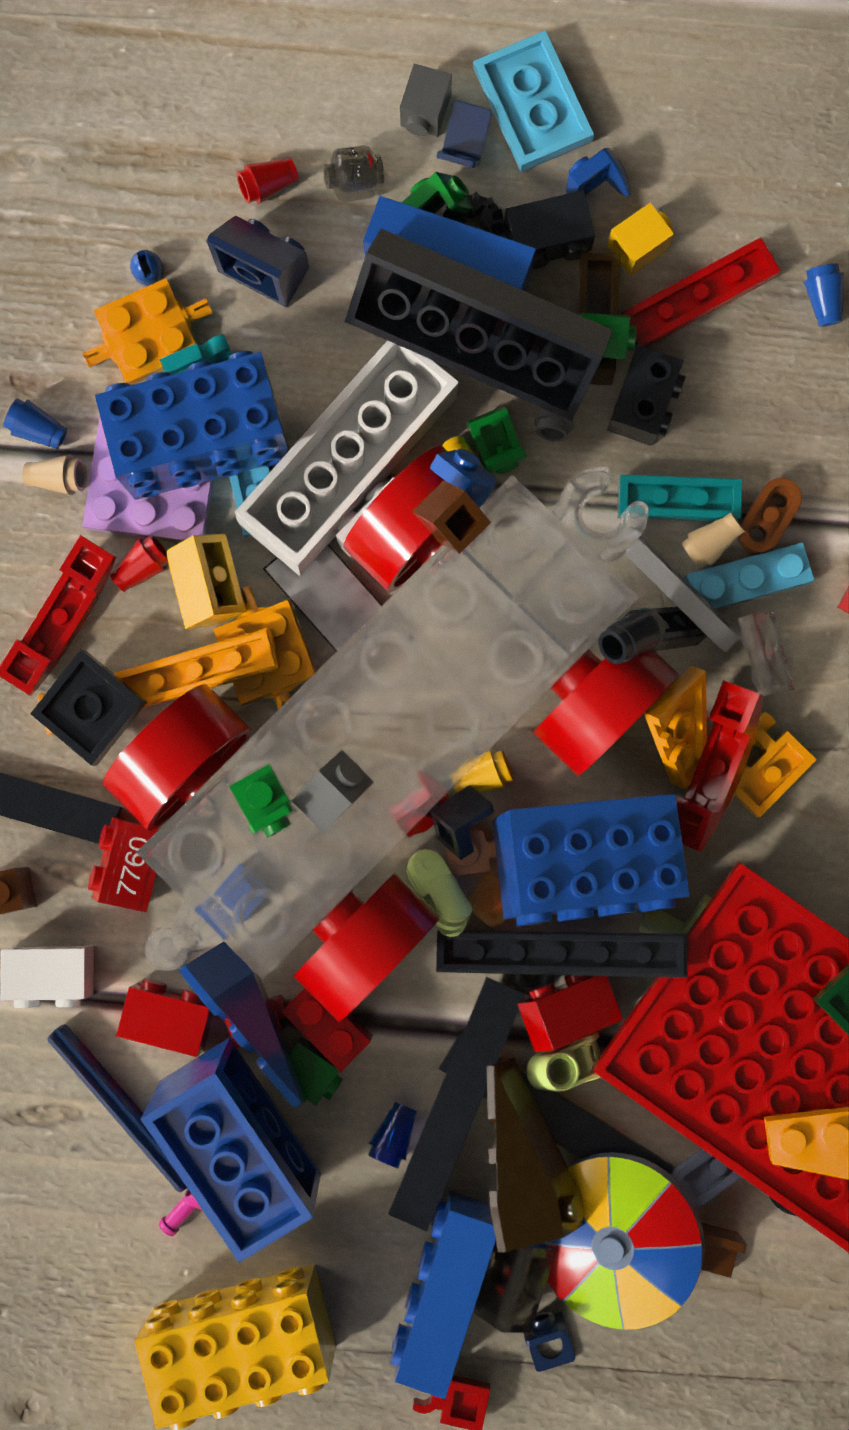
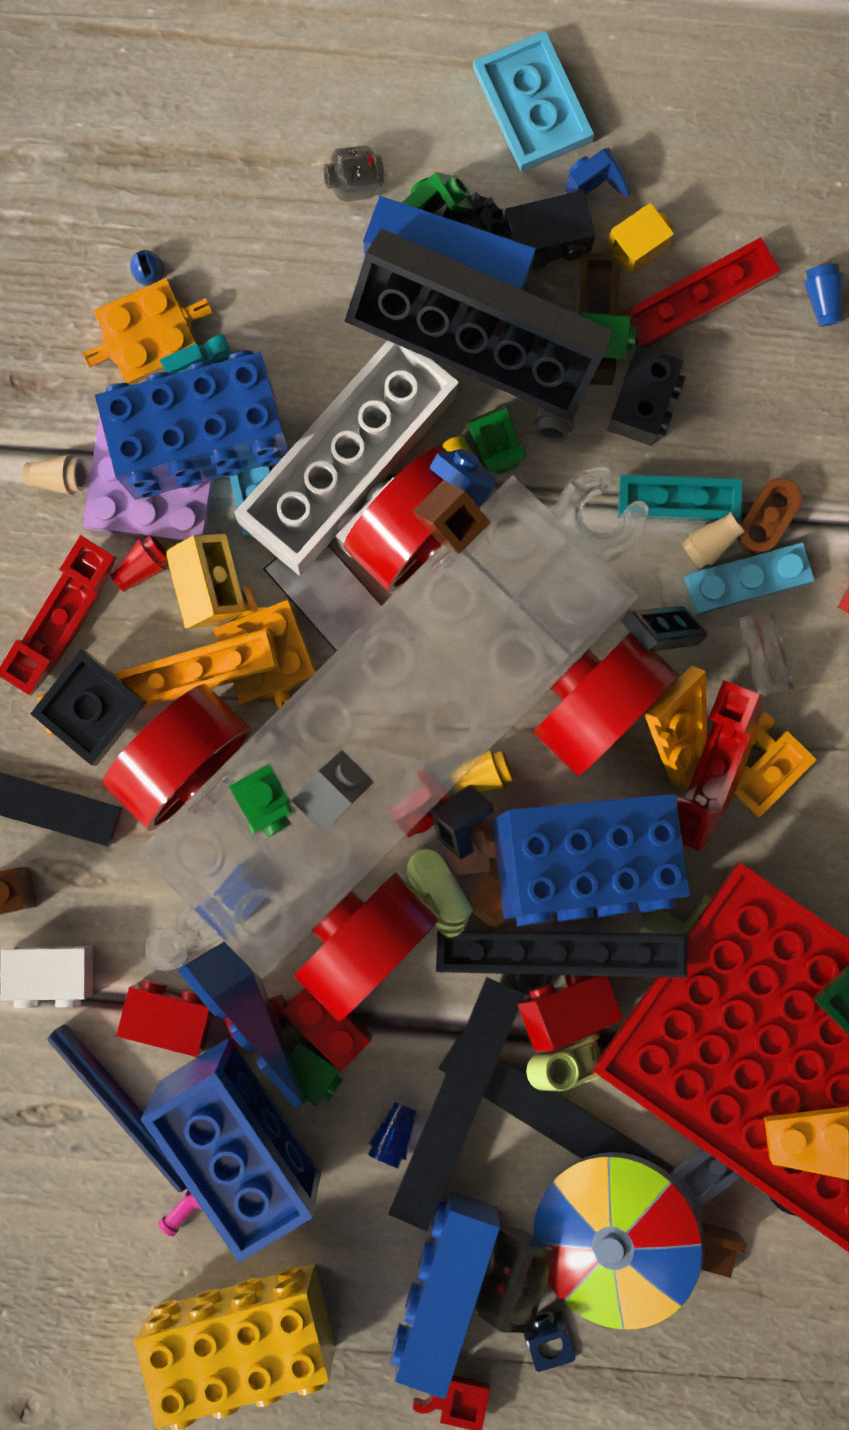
blue cone [3,398,68,450] -> none
red brick [88,817,168,913] -> none
dark blue slope [206,215,309,308] -> none
red cone [237,158,299,204] -> none
dark grey brick [400,63,452,137] -> none
dark blue bracket [436,100,492,168] -> none
dark brown wedge [487,1058,584,1252] -> none
black piece [598,608,665,664] -> none
light grey beam [615,527,742,652] -> none

